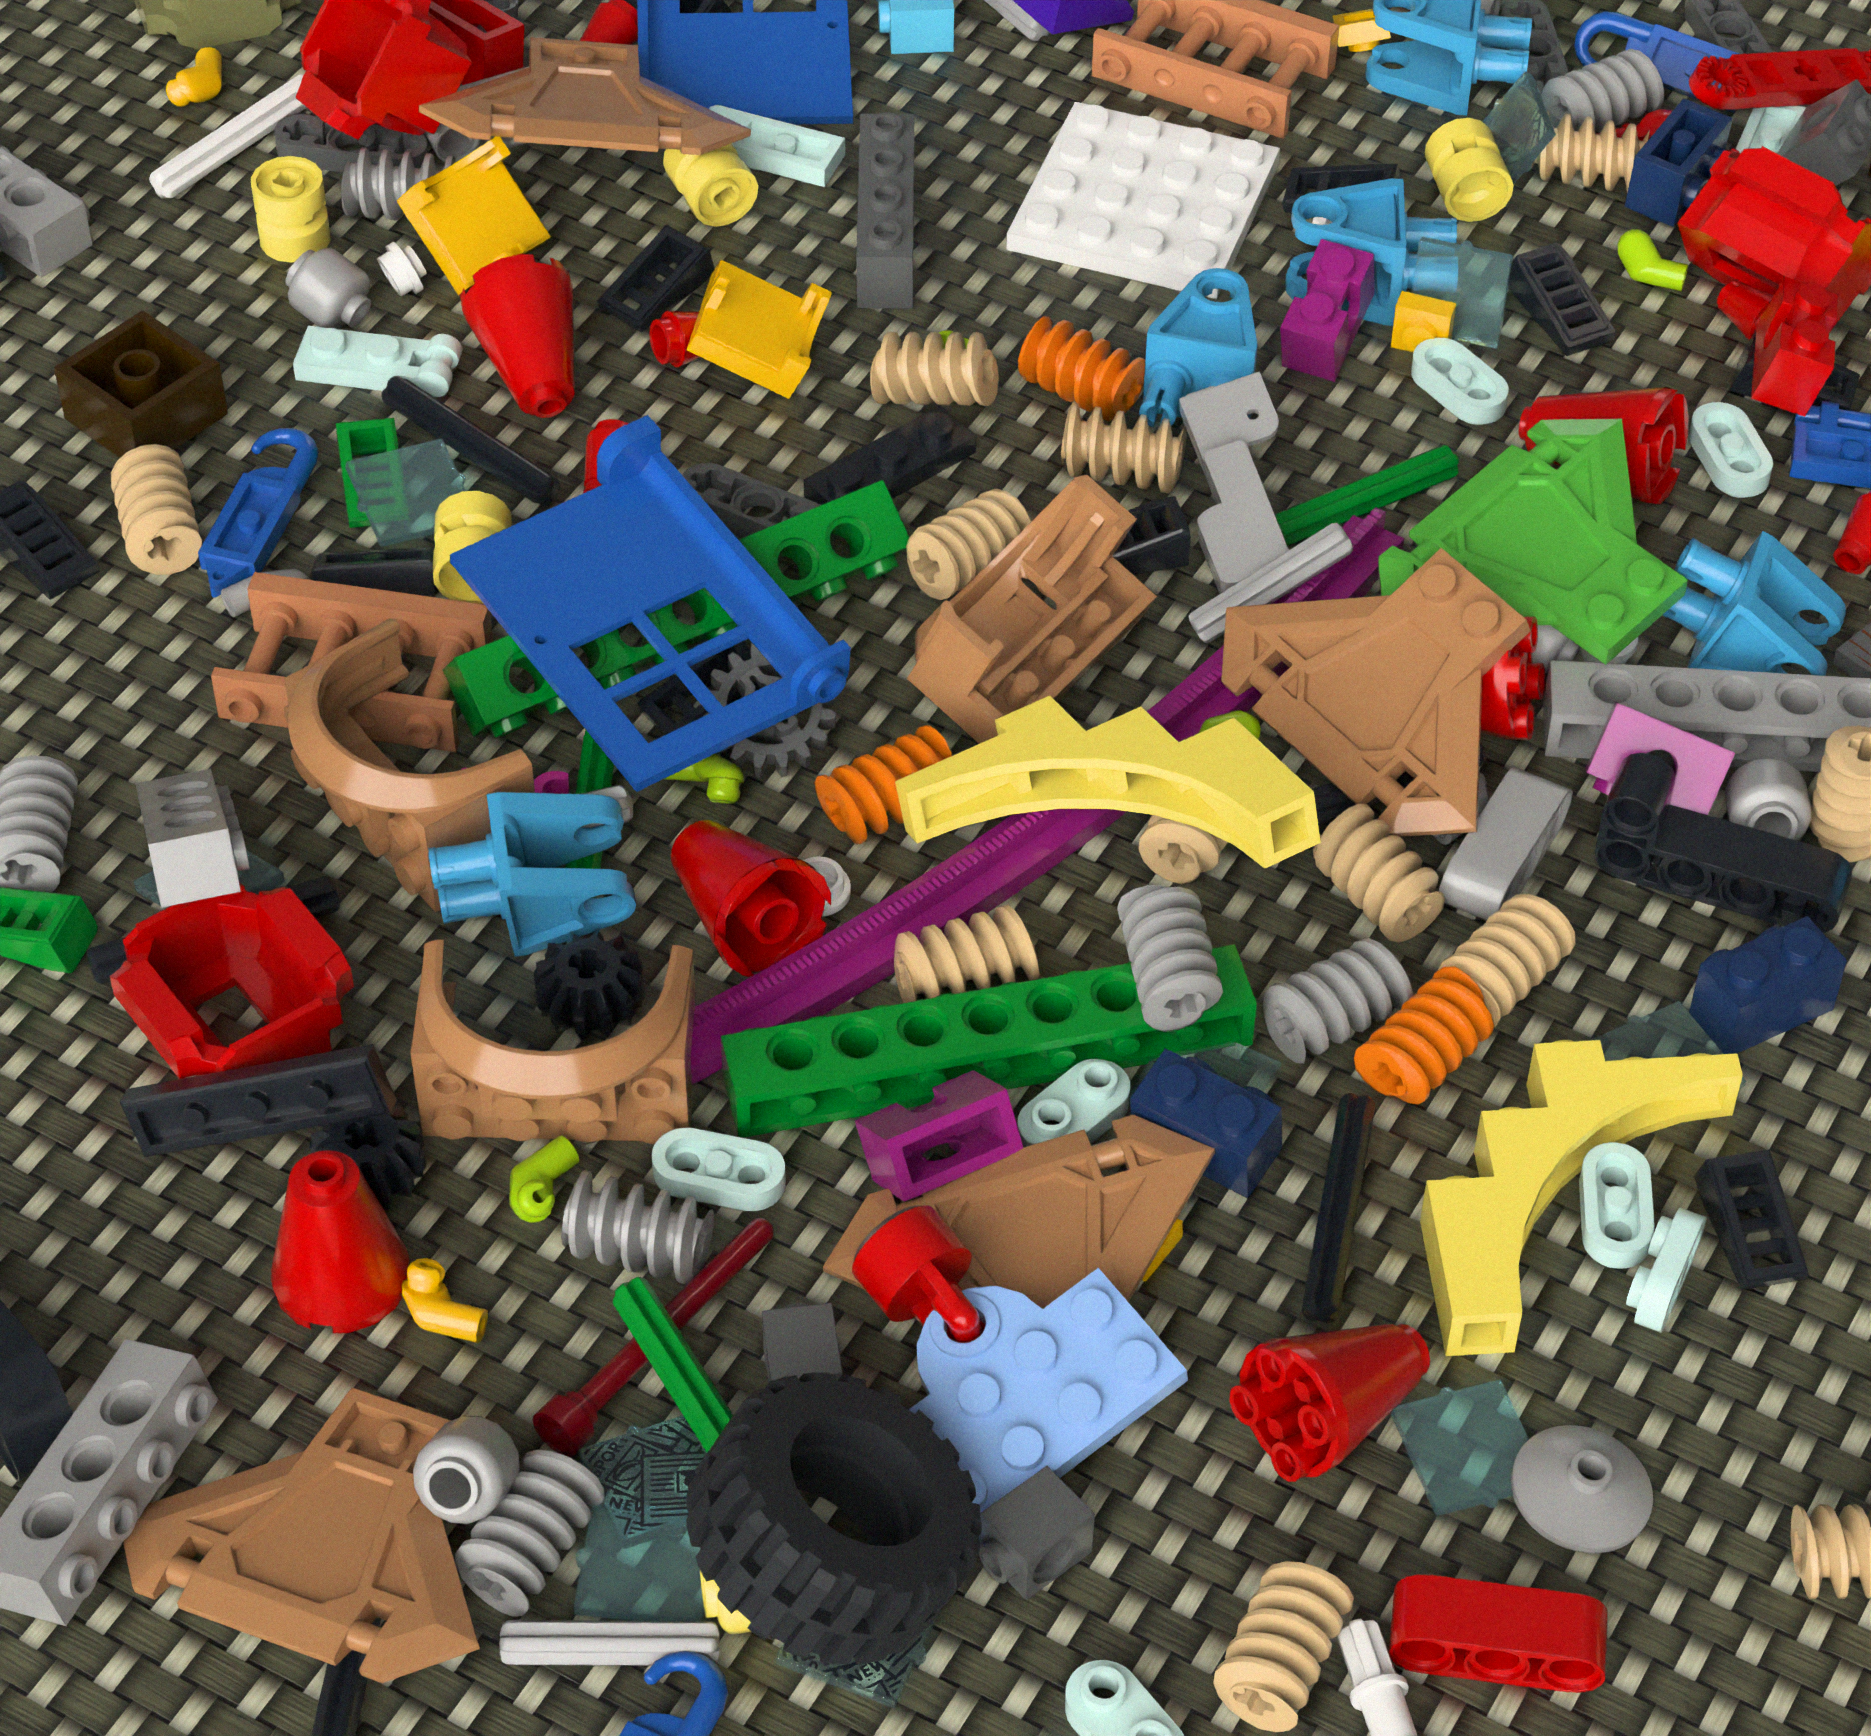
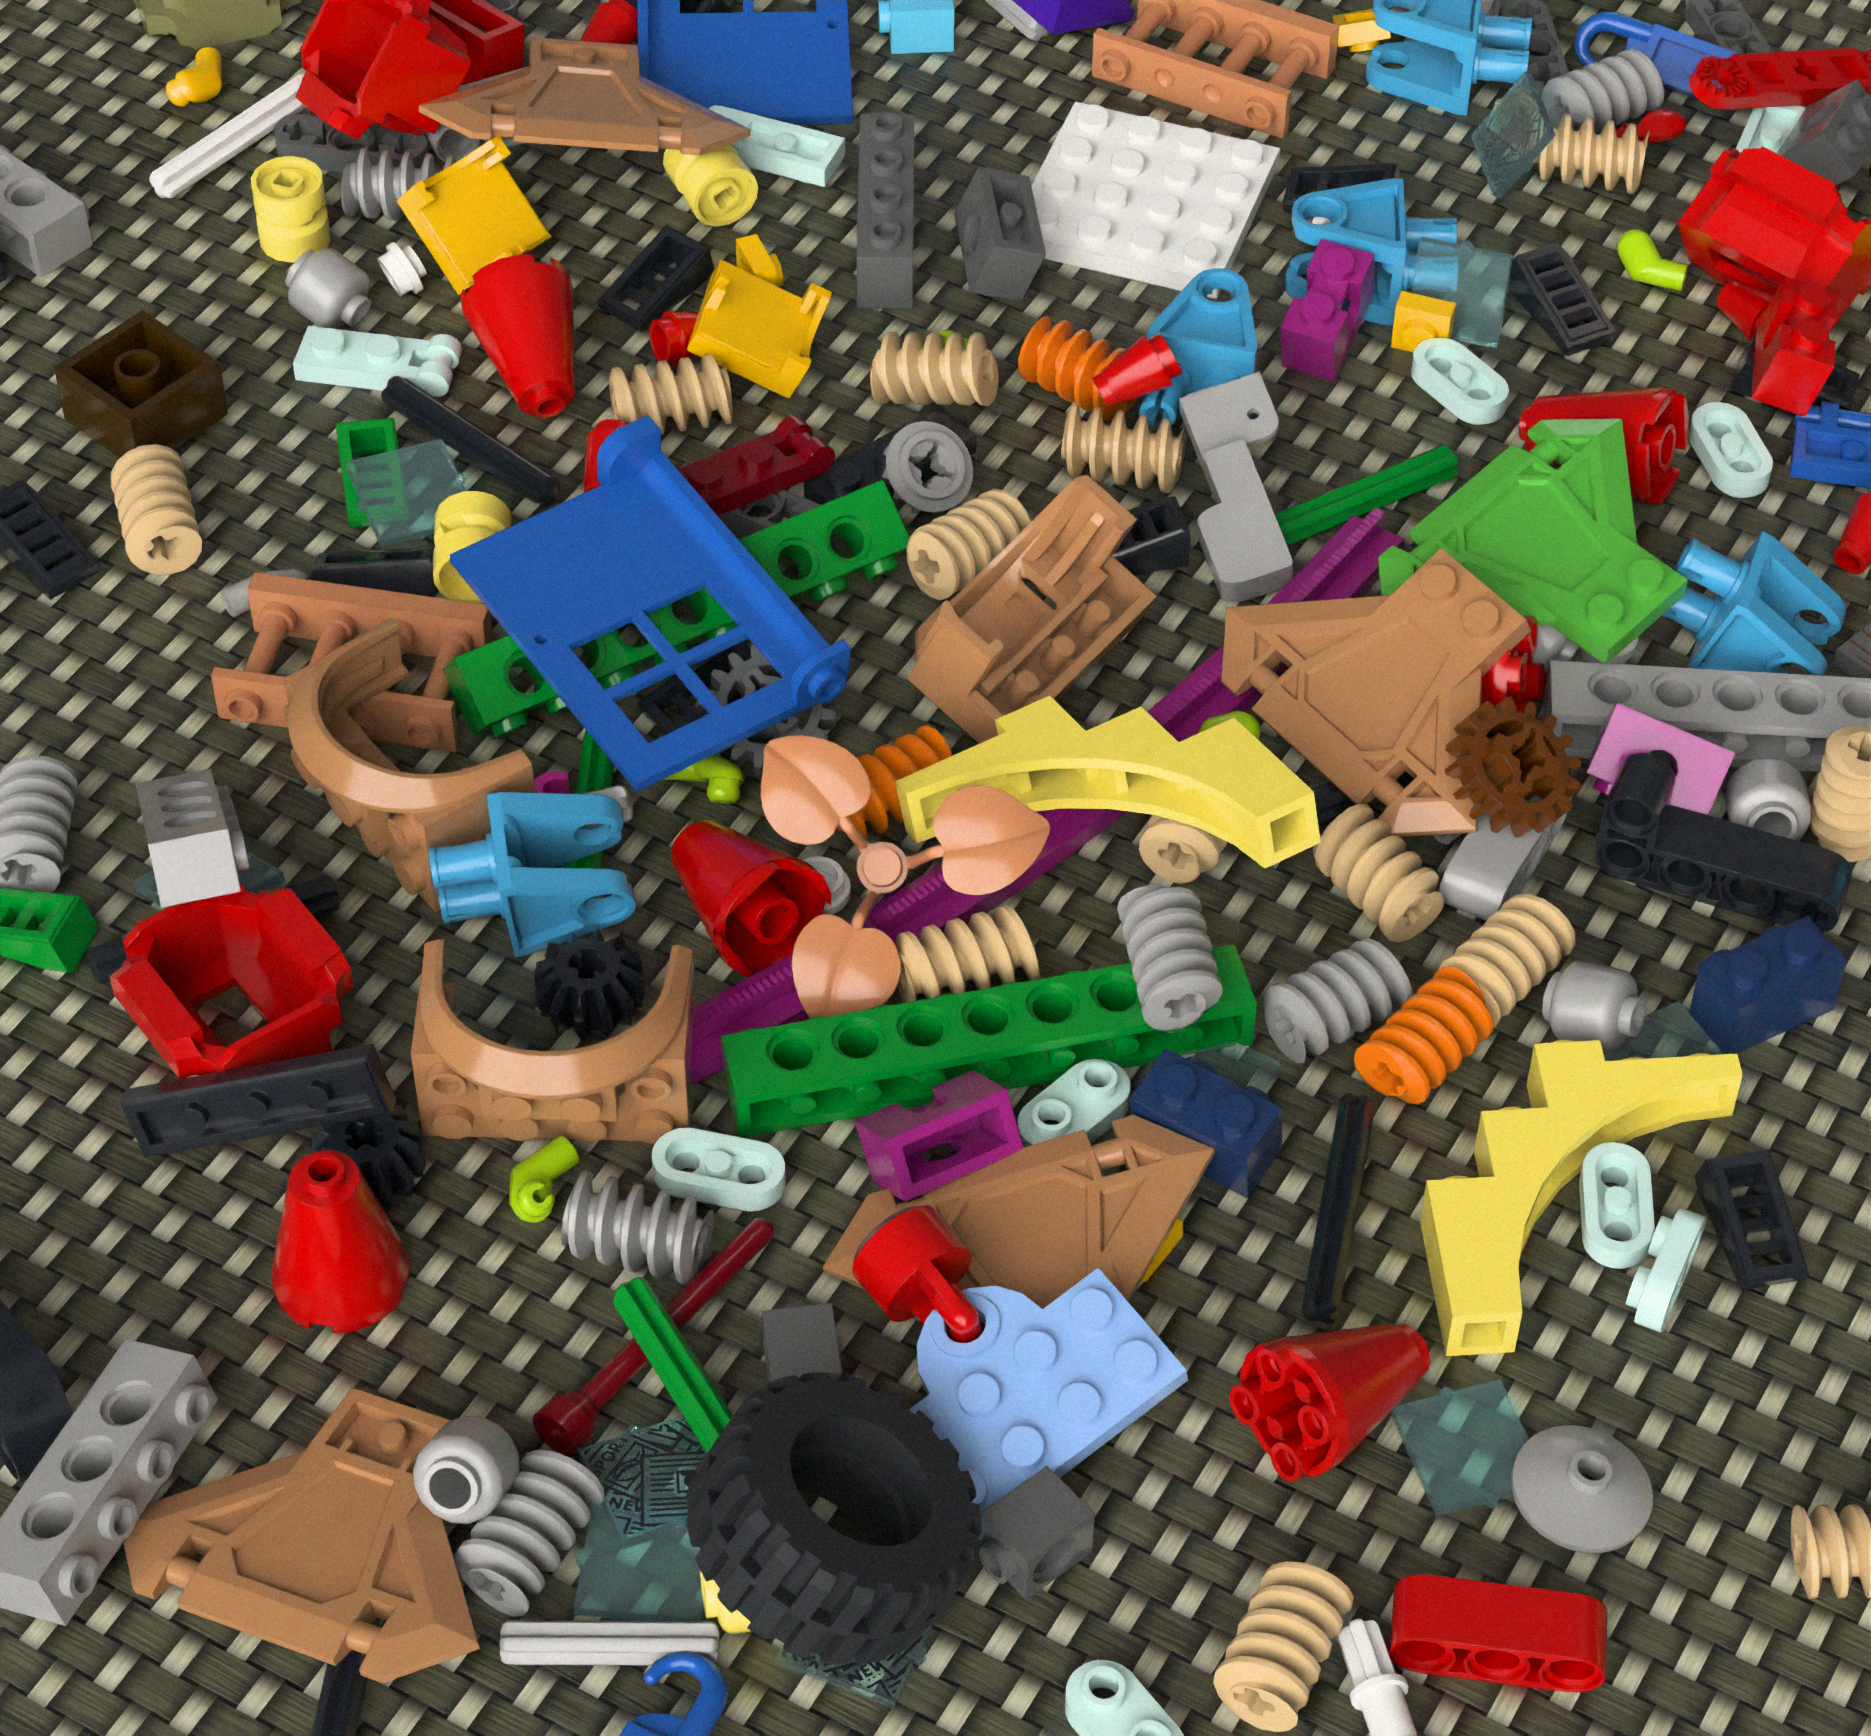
blue plate [198,428,319,598] -> none
yellow arm [402,1258,488,1343] -> none
light grey axle [1188,523,1353,643] -> none
light yellow wheel [1425,118,1514,222] -> none
dark blue brick [1625,98,1733,227] -> none
none -> tan piece [609,354,733,435]
none -> dark red plate [677,415,835,516]
none -> yellow plate [736,234,783,287]
none -> plant [761,735,1050,1018]
none -> light grey gear [882,421,973,515]
none -> dark grey brick [954,166,1046,301]
none -> red cone [1092,333,1183,408]
none -> reddish brown gear [1445,697,1581,837]
none -> light grey head [1542,961,1646,1053]

